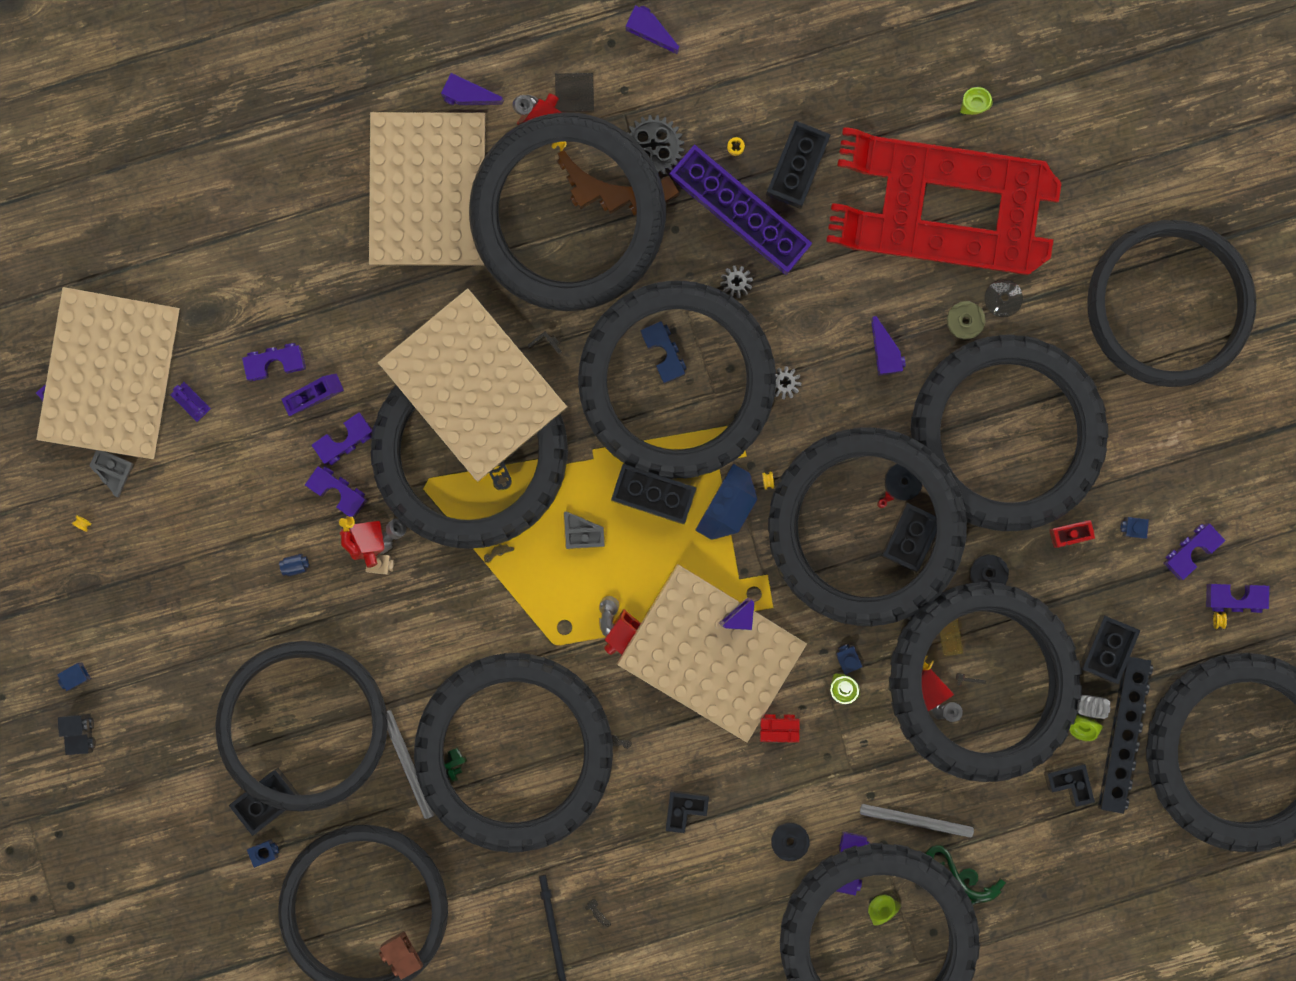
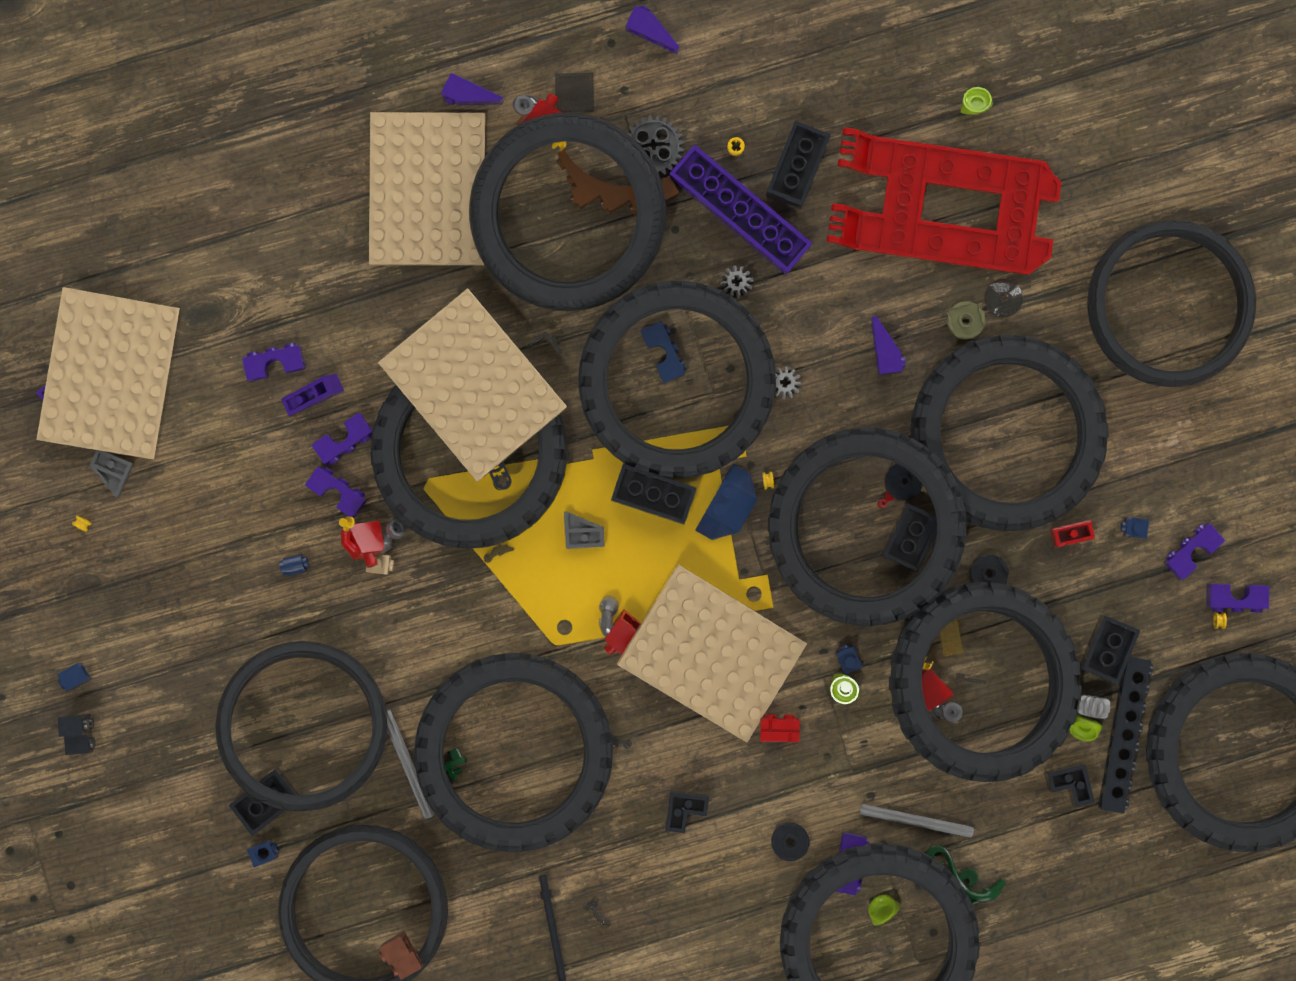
dark purple hinge [171,382,211,422] -> none
dark purple slope [719,597,754,630] -> none

